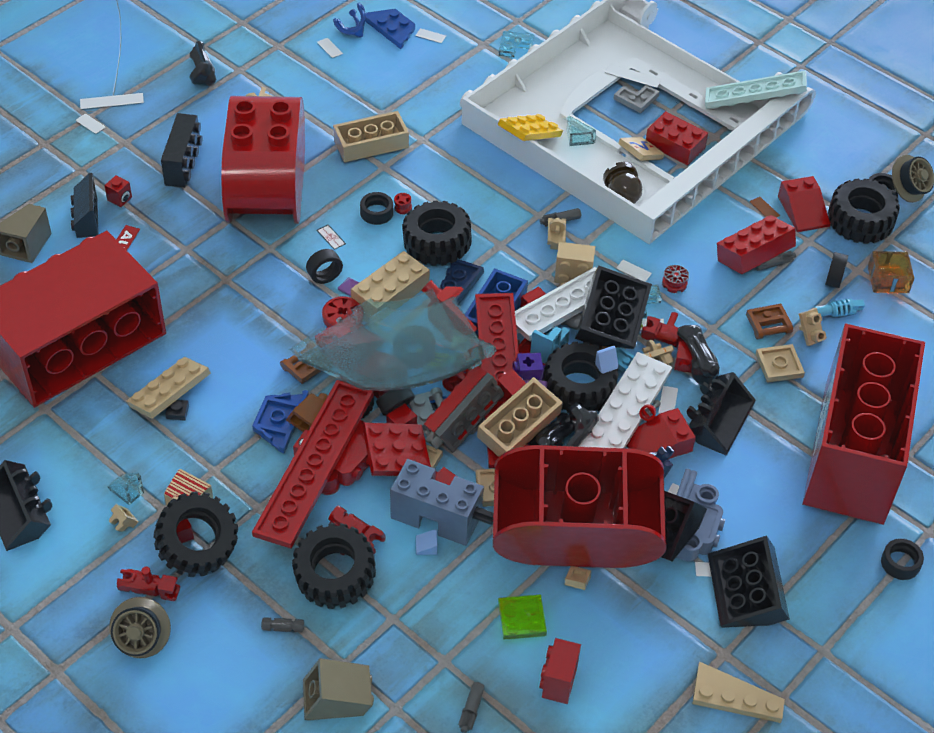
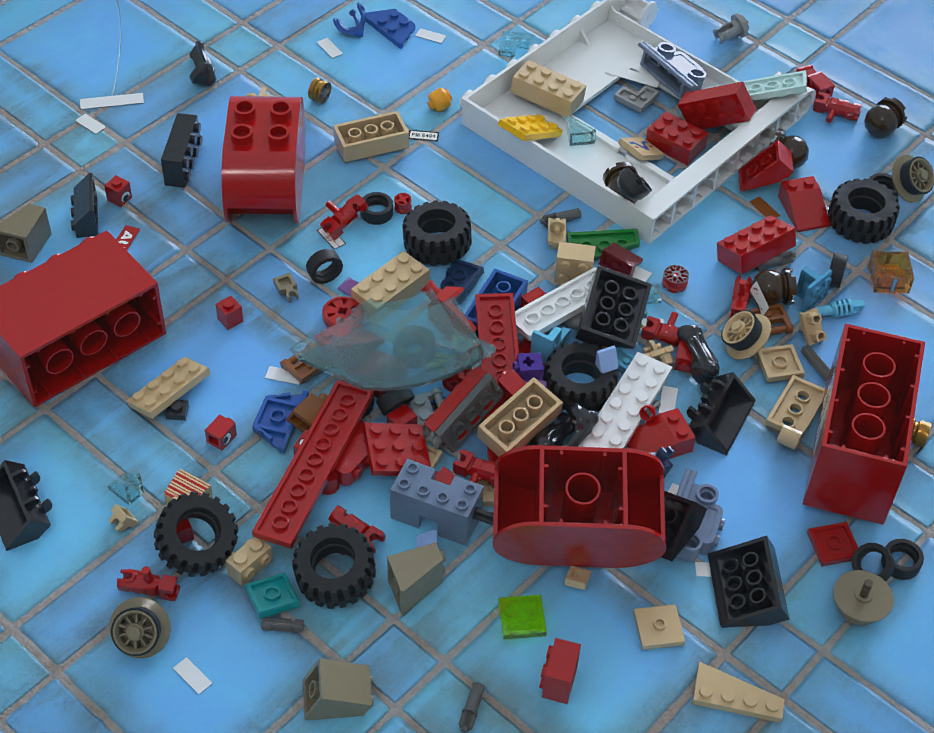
none -> white sticker [173,657,212,694]
none -> red brick [205,414,237,451]
none -> red brick [215,296,243,330]
none -> tan brick [225,537,273,586]
none -> teal plate [245,572,300,619]
none -> white sticker [265,366,300,385]
none -> dark tan plate [273,273,299,303]
none -> pearl gold wheel [308,77,332,104]
none -> red piece [320,194,369,240]
none -> dark tan slope [387,542,446,614]
none -> sticker [409,130,439,141]
none -> light orange head [427,88,453,112]
none -> red piece [453,449,495,486]
none -> tan brick [510,60,587,118]
none -> green wing [566,228,640,260]
none -> dark red panel [598,243,643,277]
none -> black cylinder [617,165,652,201]
none -> tan plate [633,604,685,650]
none -> sand blue brick [638,41,706,99]
none -> red brick [677,81,756,129]
none -> light grey piece [713,13,749,44]
none -> tan piece [721,310,771,360]
none -> red piece [730,275,753,318]
none -> red slope [738,140,794,191]
none -> white sticker [750,281,769,315]
none -> dark brown tile [751,268,797,306]
none -> tan hinge [765,375,825,450]
none -> dark brown tile [769,128,809,169]
none -> red piece [796,64,835,99]
none -> dark azure bracket [797,266,833,312]
none -> dark grey axle [801,345,830,382]
none -> red tile [807,522,858,567]
none -> red piece [813,92,862,123]
none -> dark tan piece [833,570,894,625]
none -> black tyre [852,543,895,582]
none -> dark brown tile [864,97,907,138]
none -> pearl gold wheel [911,418,932,447]

